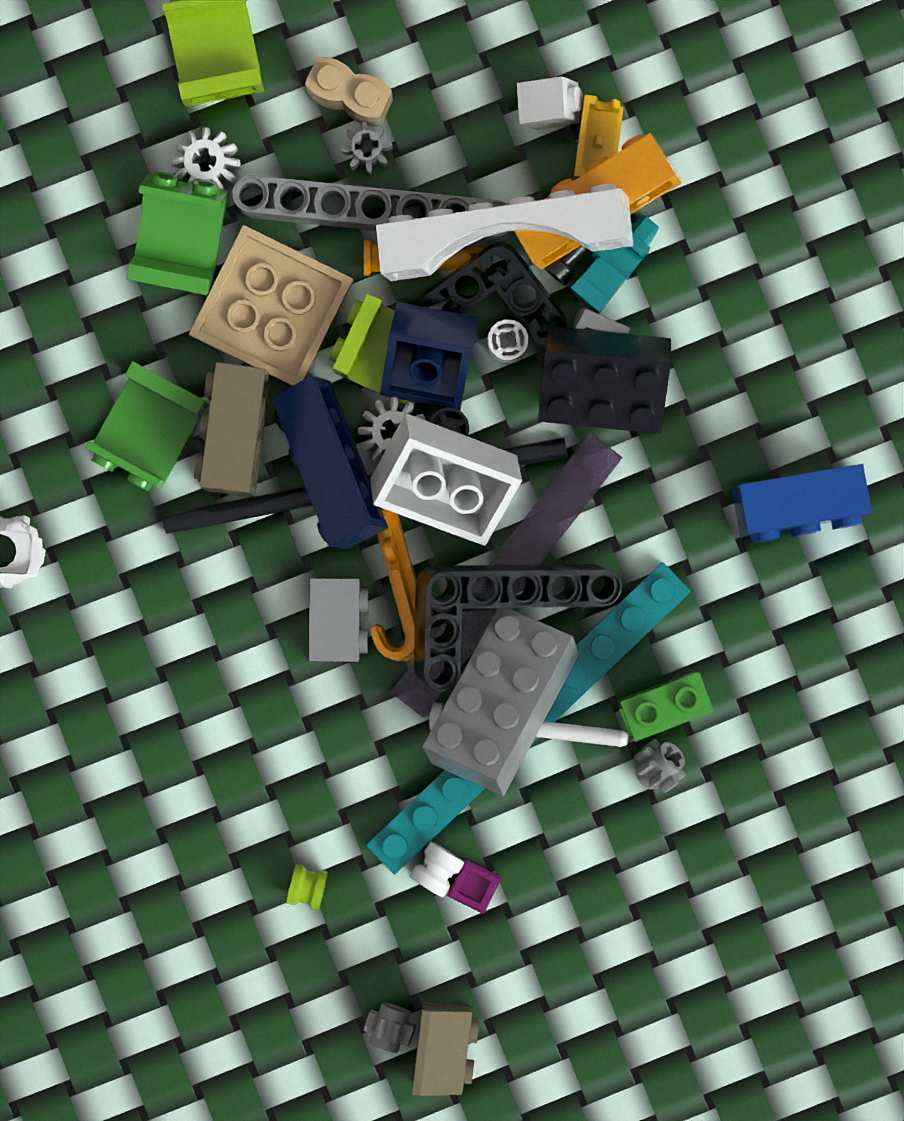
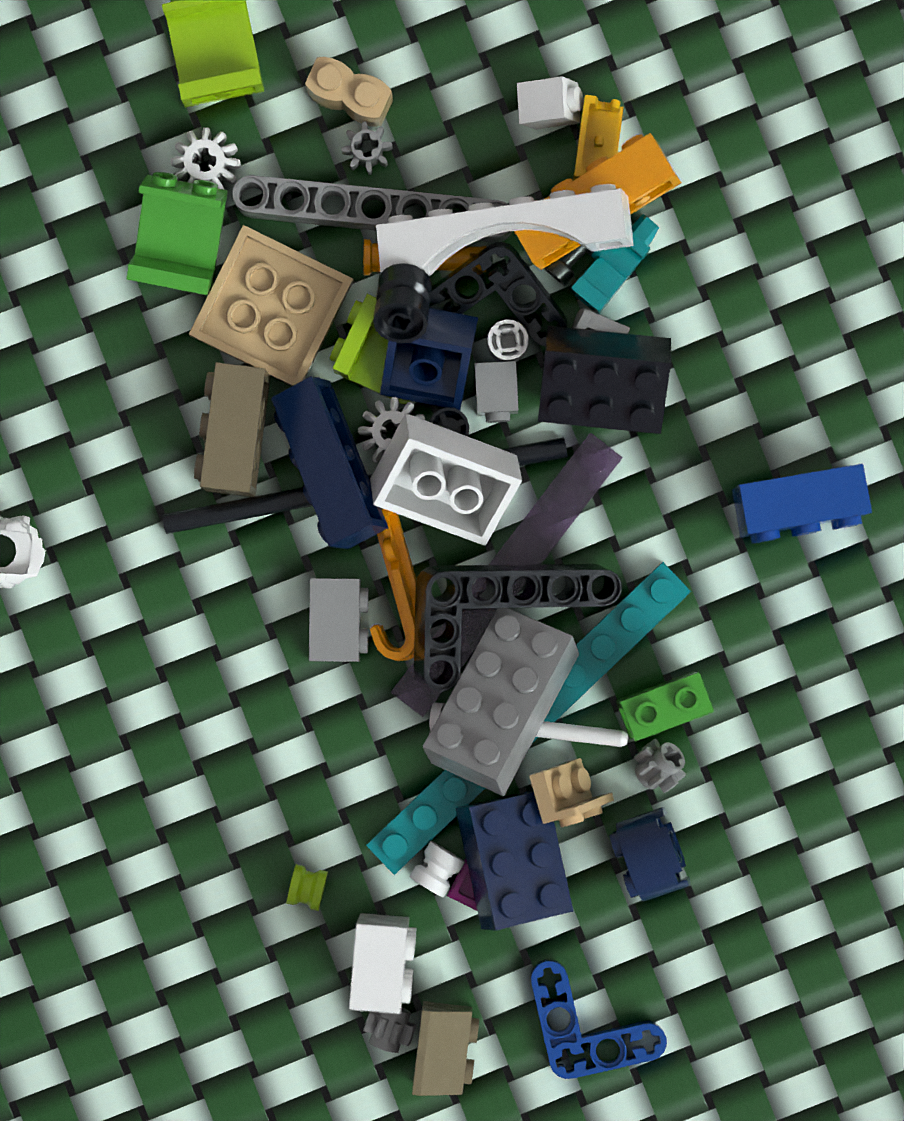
bright green panel [85,361,208,491] -> none
none -> white brick [349,913,417,1014]
none -> black wheel [373,263,432,343]
none -> dark blue brick [455,790,573,930]
none -> light grey brick [475,361,519,423]
none -> tan bracket [529,758,614,827]
none -> blue beam [531,959,667,1079]
none -> dark blue brick [609,807,691,902]

